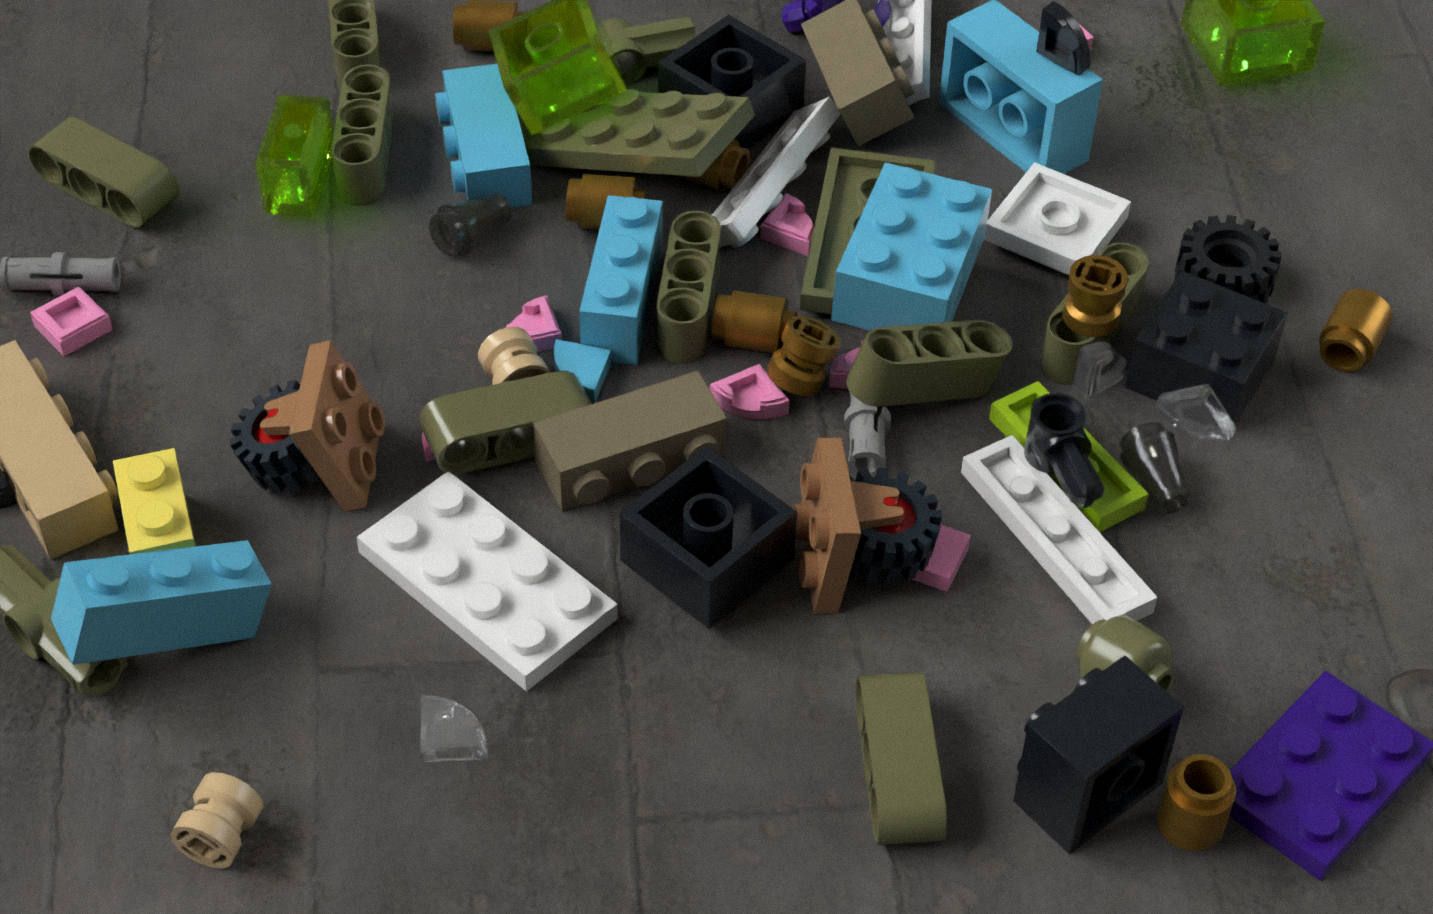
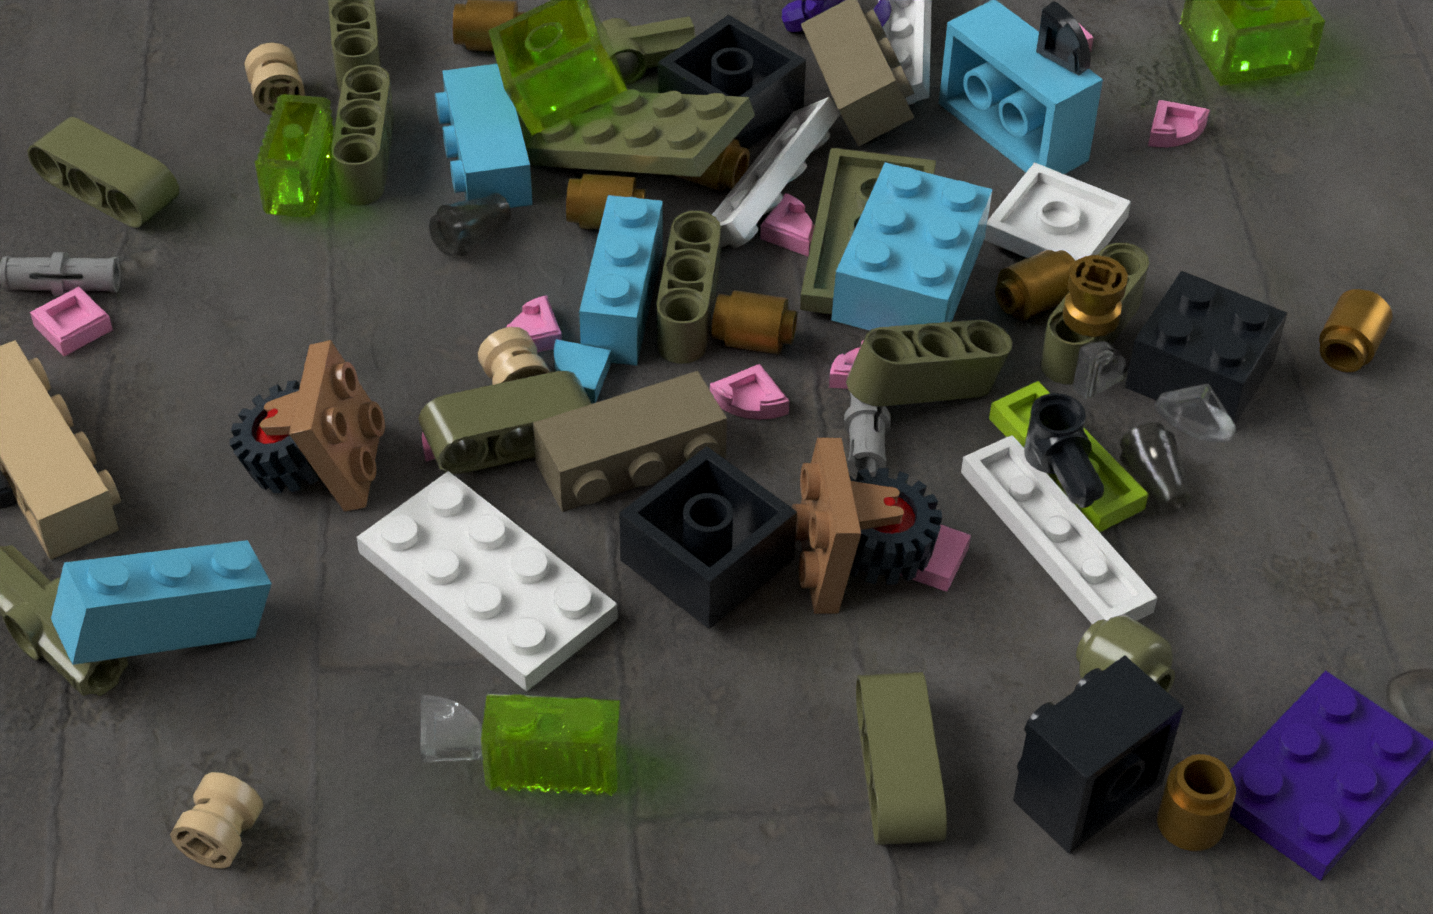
light yellow brick [113,448,196,554] -> none
pearl gold wheel [767,316,841,396] -> none
black tyre [1174,215,1281,304] -> none
none -> tan wheel [244,43,305,116]
none -> clear neon green brick [481,694,621,796]
none -> pearl gold brick [995,250,1075,321]
none -> bright pink tile [1148,100,1210,147]

